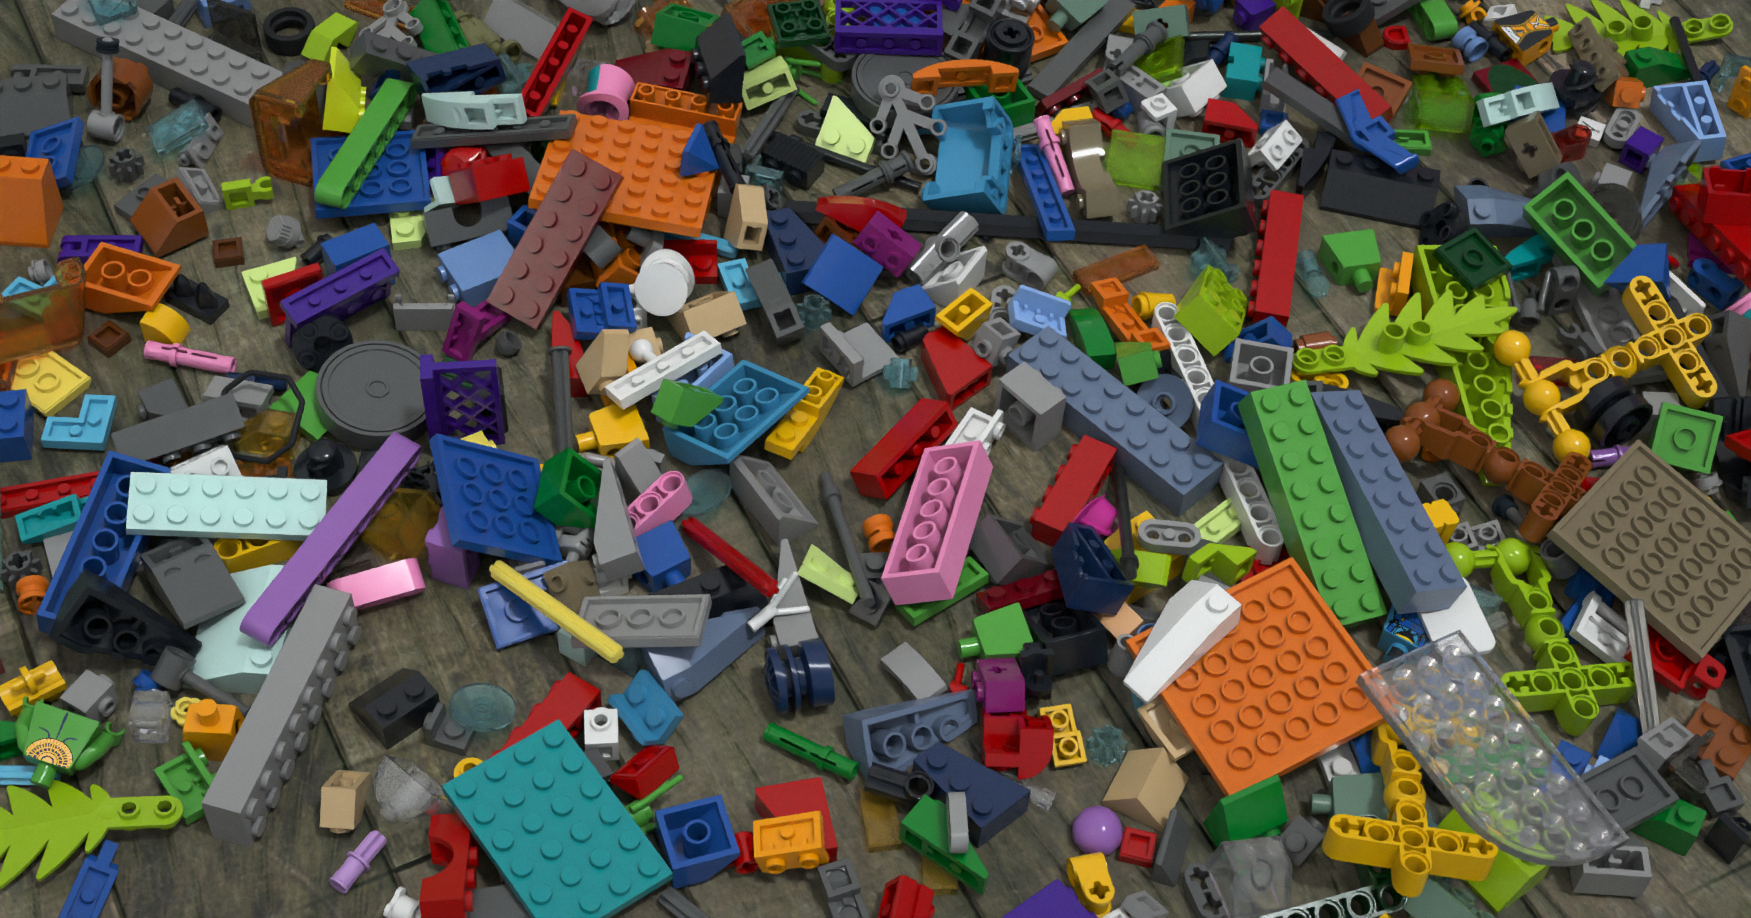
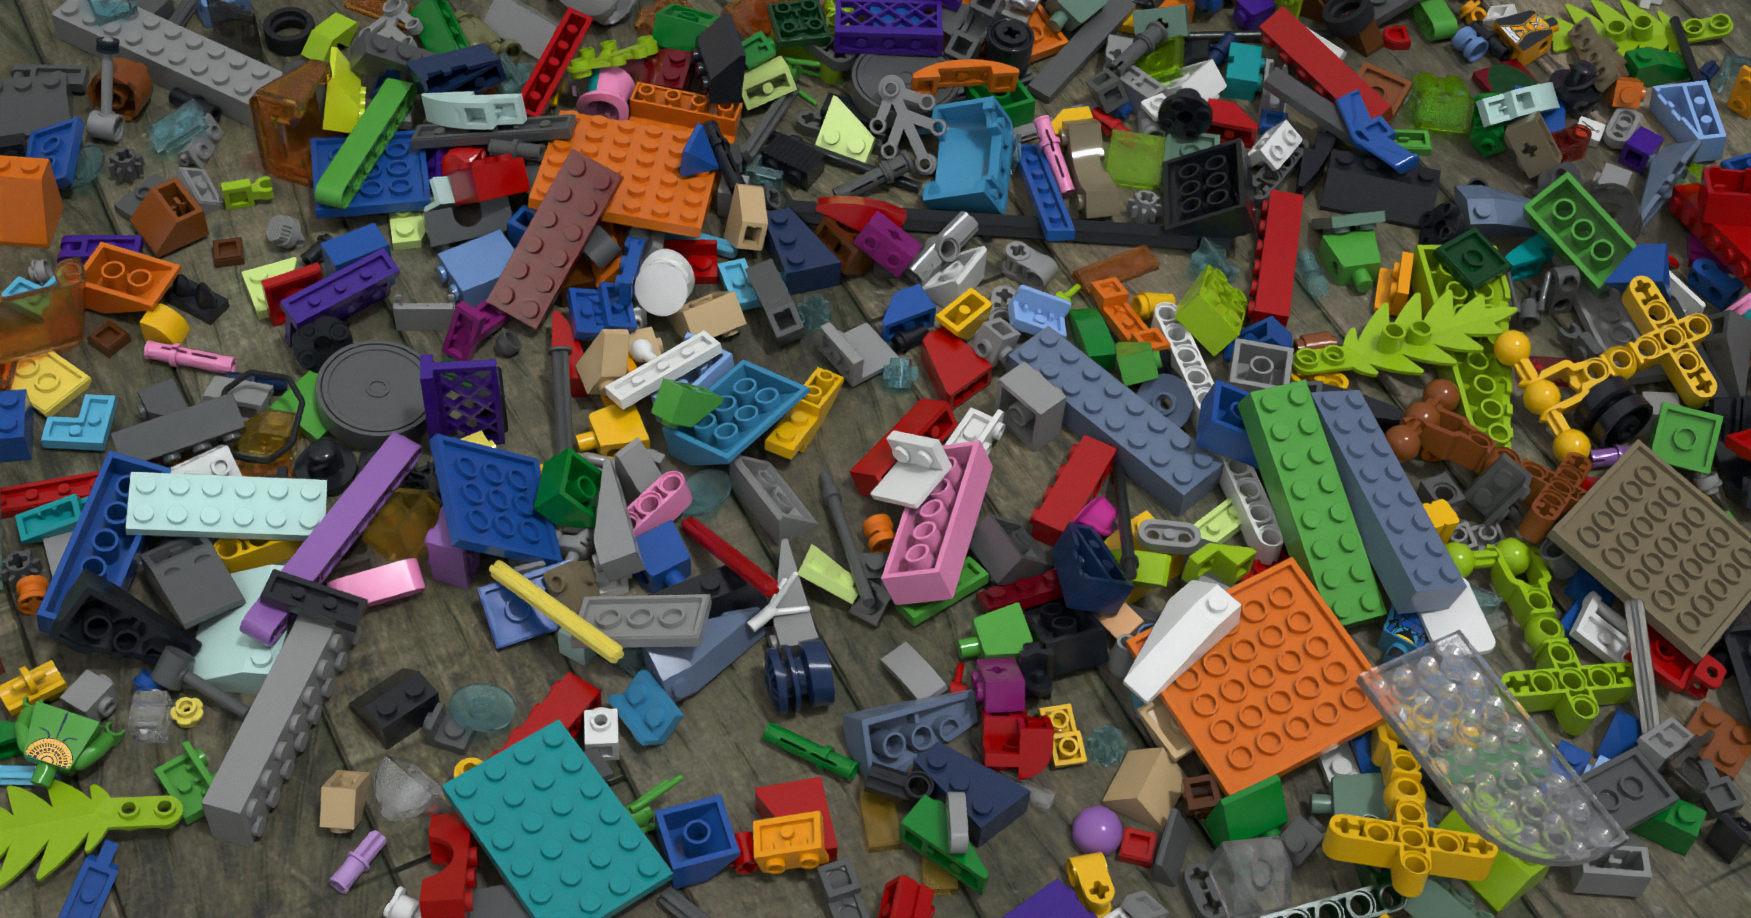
light orange torso [182,699,245,761] -> none
red slope [610,745,679,800] -> none
blue slope [801,234,884,316] -> none
dark red plate [1034,67,1103,118] -> none
dark orange plate [1406,43,1465,78] -> none
none -> black plate [260,569,368,633]
none -> dark grey pin [488,138,547,162]
none -> lime plant [567,35,658,79]
none -> blue hinge [614,236,646,306]
none -> white bracket [871,430,952,509]
none -> black plate [1158,88,1213,140]
none -> reddish brown brick [1181,774,1221,819]
none -> sand green plate [1312,210,1386,234]
none -> dark grey bracket [1463,452,1532,527]

